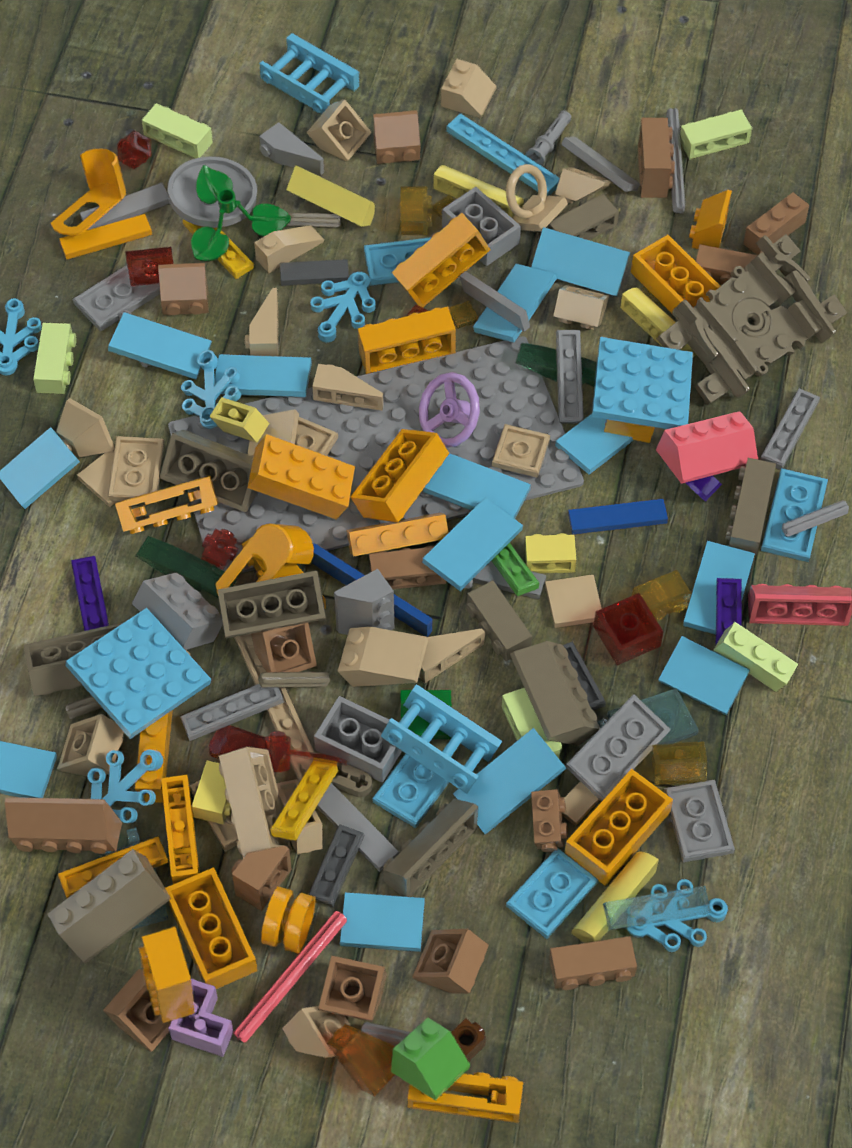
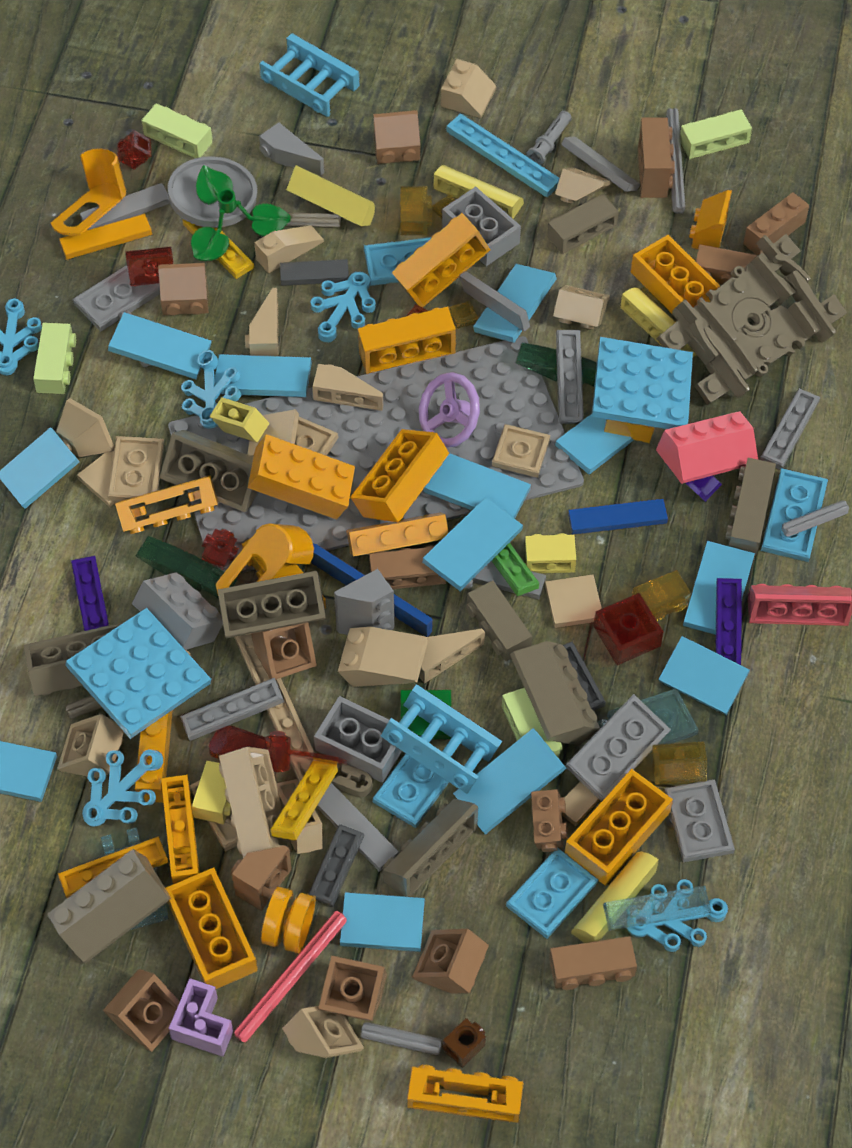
medium nougat slope [5,797,122,854] -> none
light orange brick [139,927,195,1023] -> none
dark tan axle [258,672,330,687] -> none
tan slope [307,99,371,161] -> none
clear orange slope [326,1023,395,1097] -> none
bright green slope [391,1018,470,1100] -> none
tan tile [506,164,568,232] -> none
medium azure tile [531,227,630,296] -> none
yellowish green brick [714,622,798,692] -> none

